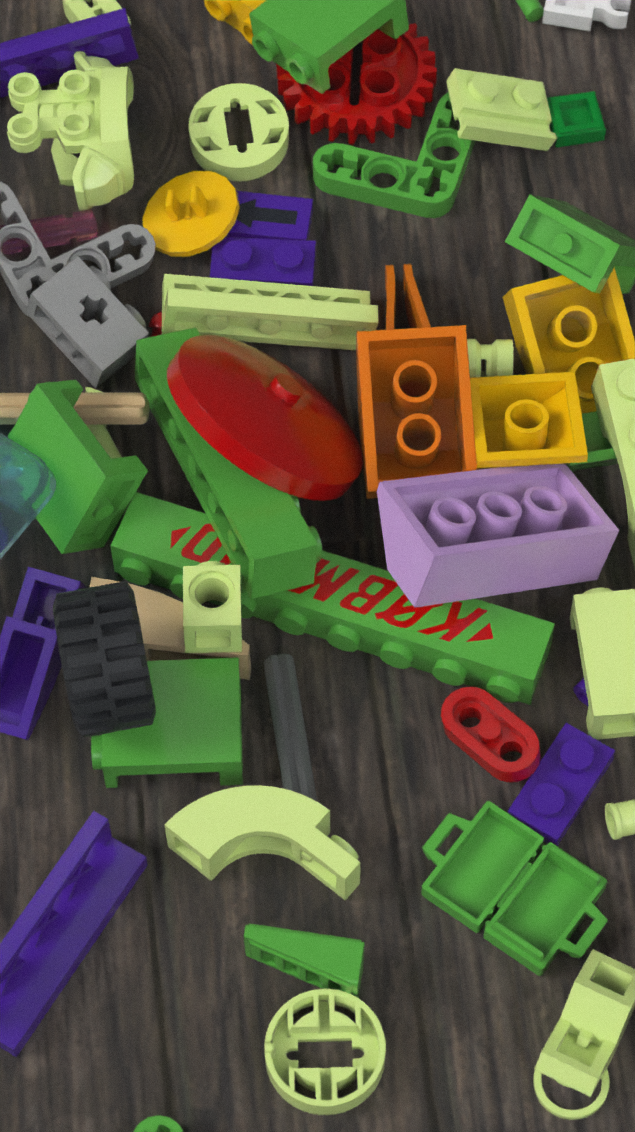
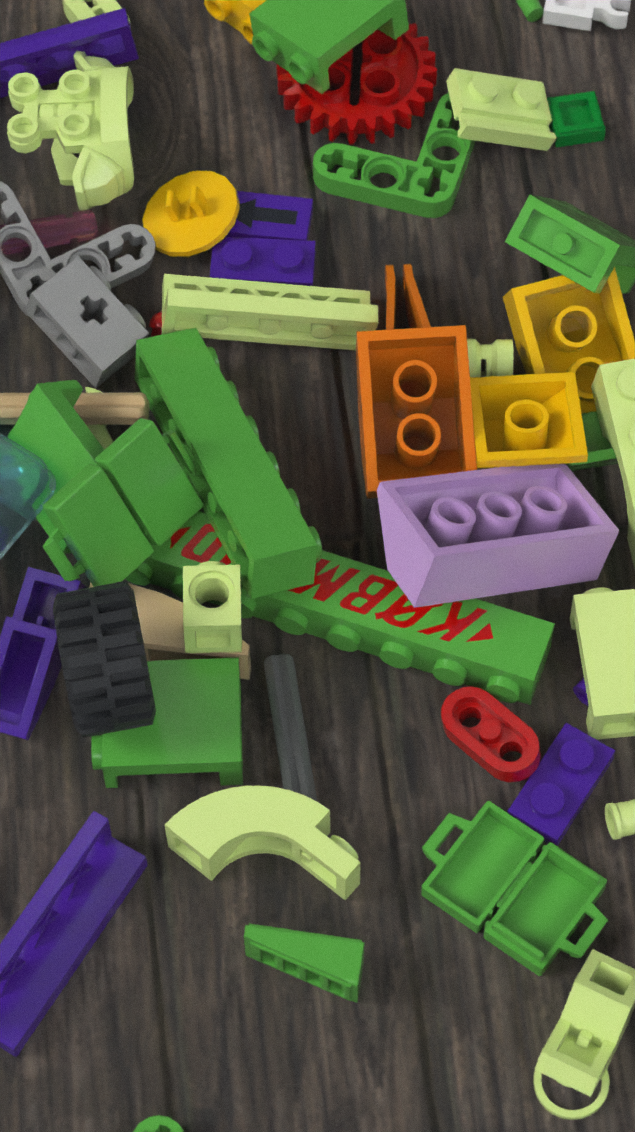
red dish [167,335,363,501] -> none
yellowish green piece [189,83,289,182] -> none
yellowish green piece [264,989,386,1115] -> none
none -> bright green piece [42,418,204,587]

